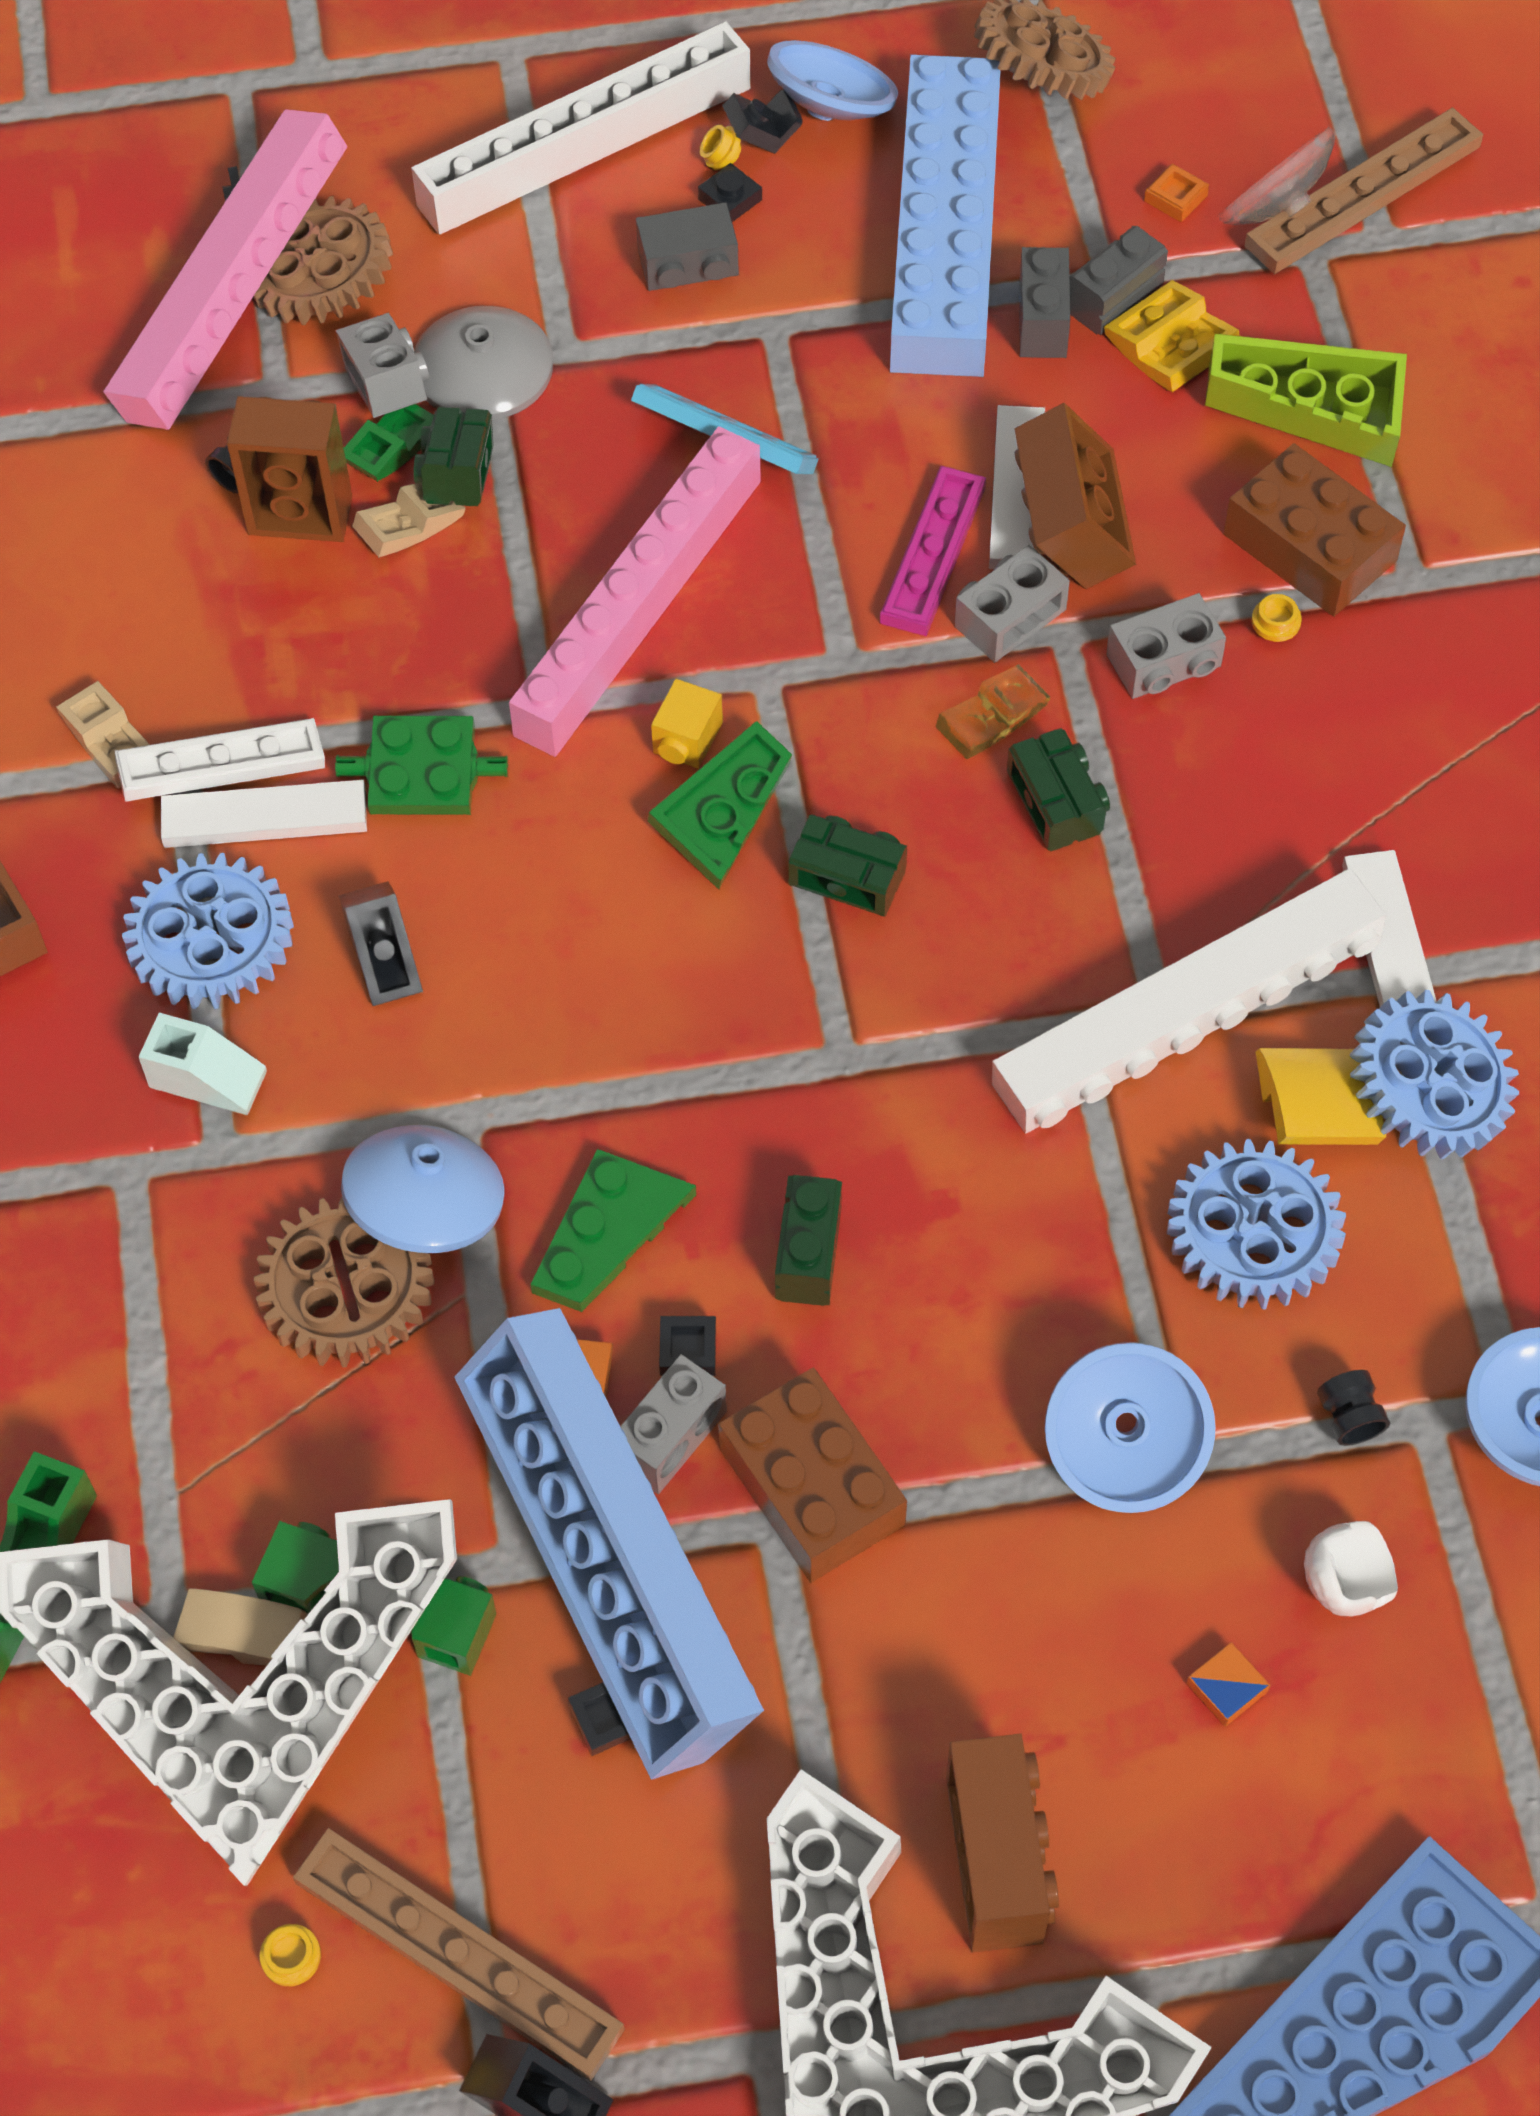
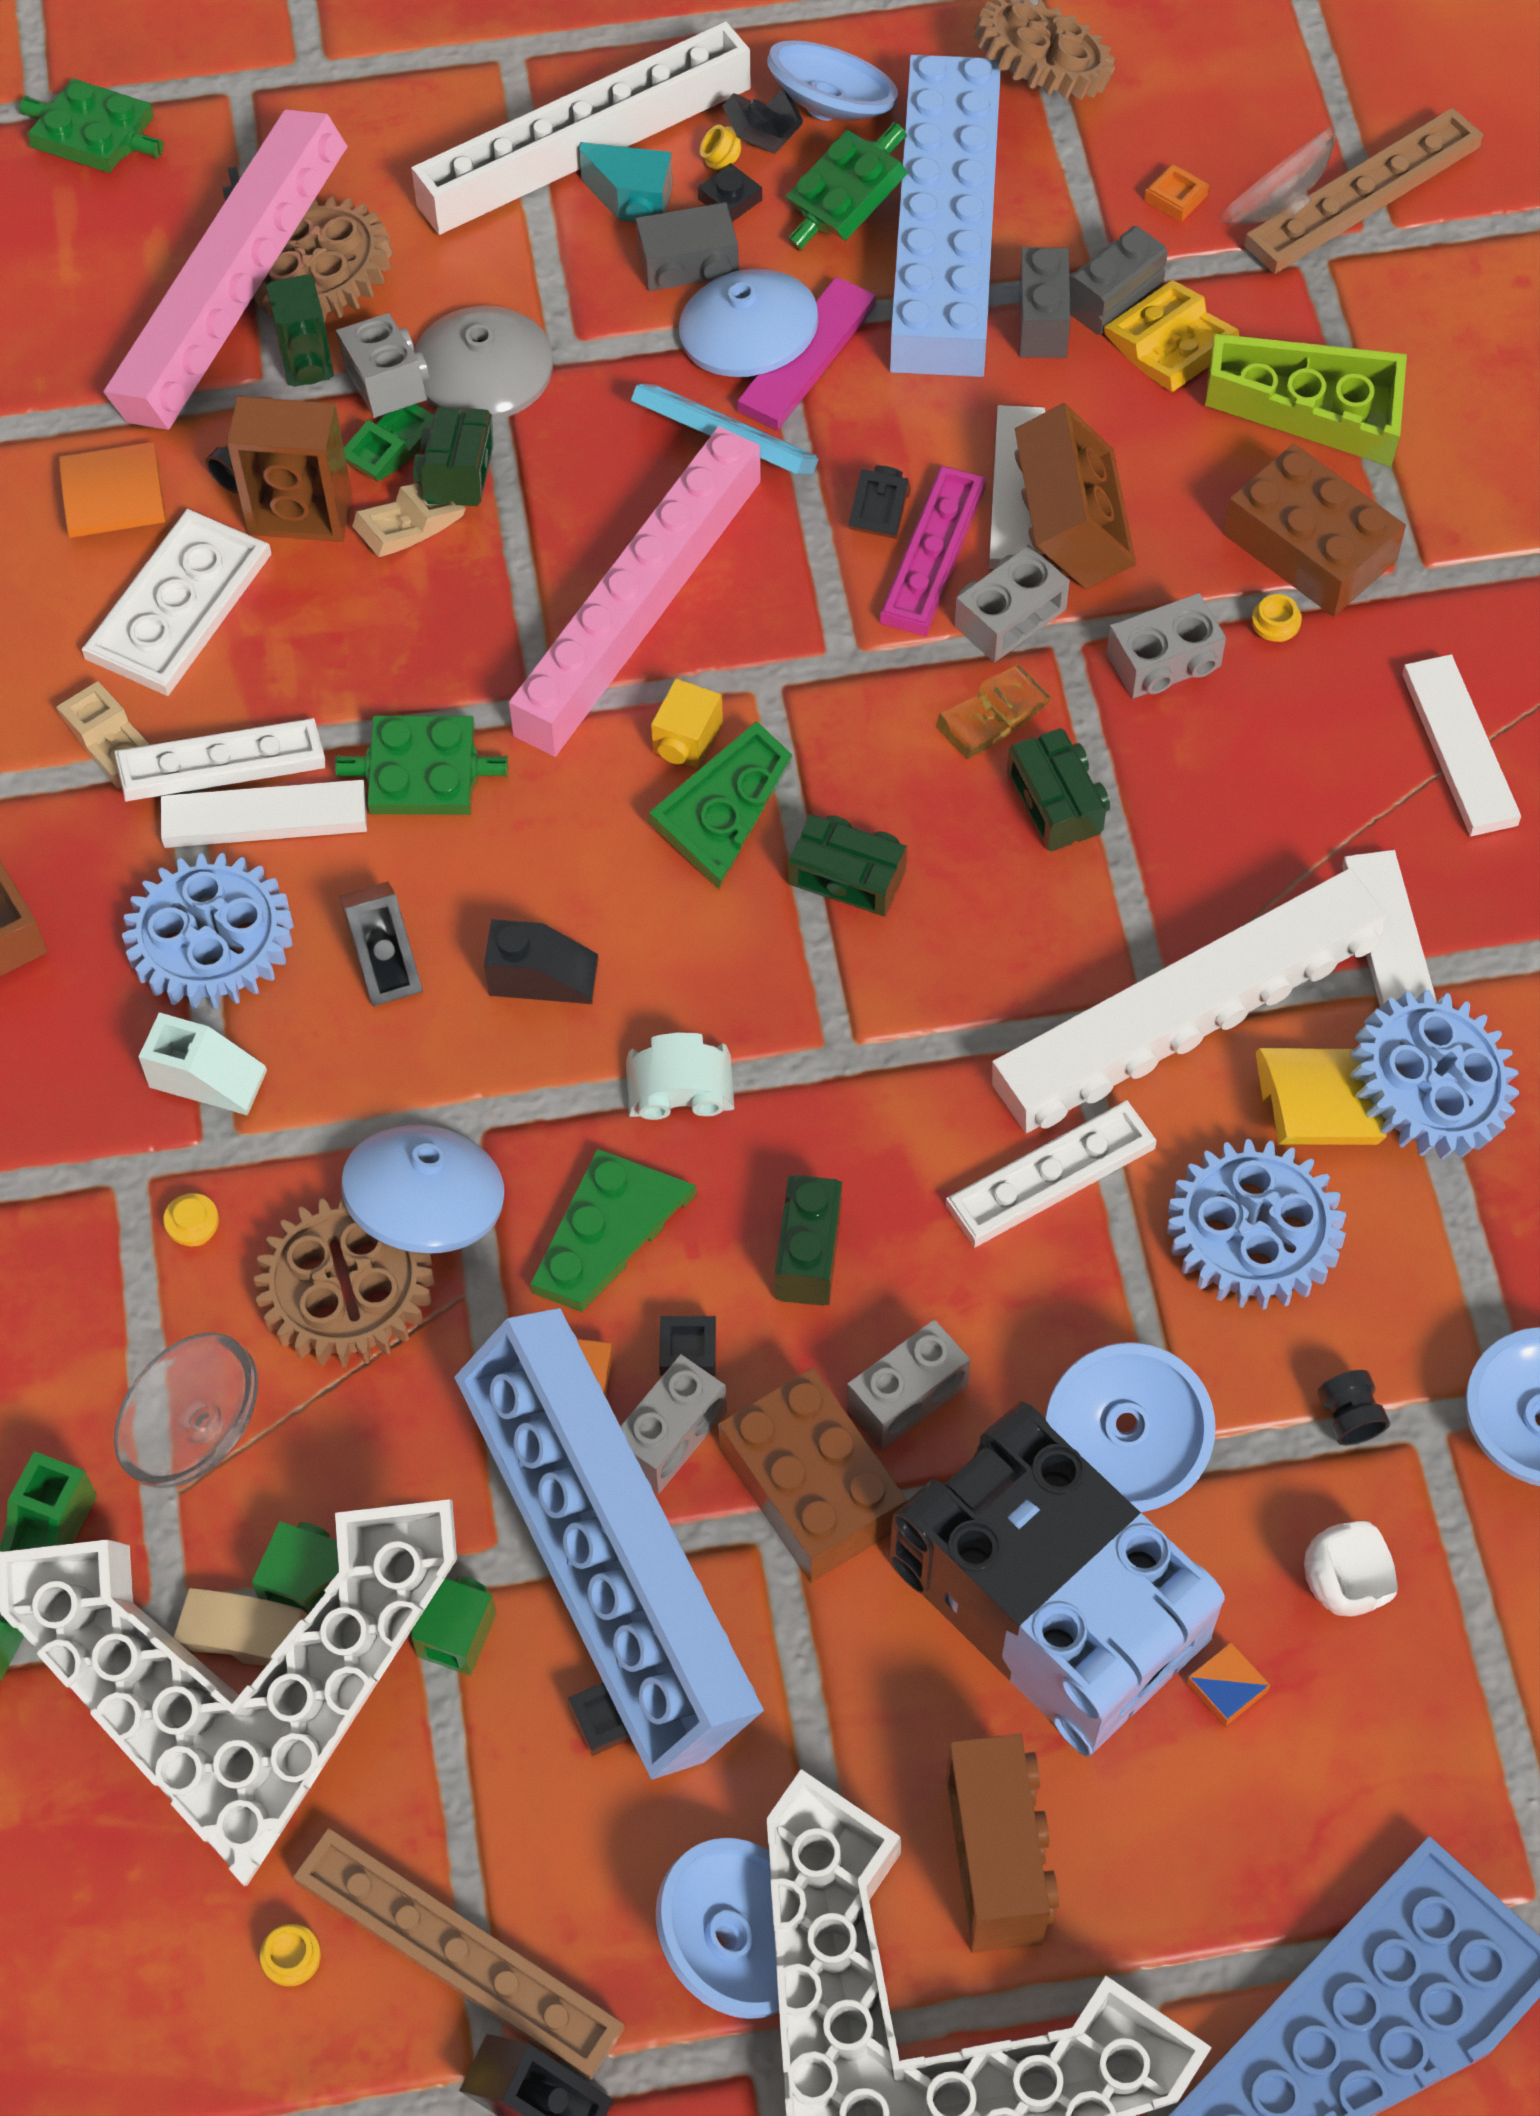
none -> green plate [19,78,164,173]
none -> orange slope [59,442,166,538]
none -> white tile [82,509,271,696]
none -> clear dish [114,1333,258,1489]
none -> yellow plate [164,1193,219,1246]
none -> dark green brick [266,274,334,387]
none -> black slope [484,919,599,1004]
none -> teal slope [579,142,673,222]
none -> light aqua cylinder [626,1032,735,1120]
none -> light blue dish [656,1838,779,2019]
none -> light blue dish [679,268,819,377]
none -> dark pink tile [737,276,876,431]
none -> green plate [785,122,908,251]
none -> light grey brick [847,1319,970,1450]
none -> black bracket [848,465,911,539]
none -> piece [890,1401,1225,1757]
none -> white tile [946,1100,1157,1248]
none -> white tile [1402,654,1521,837]

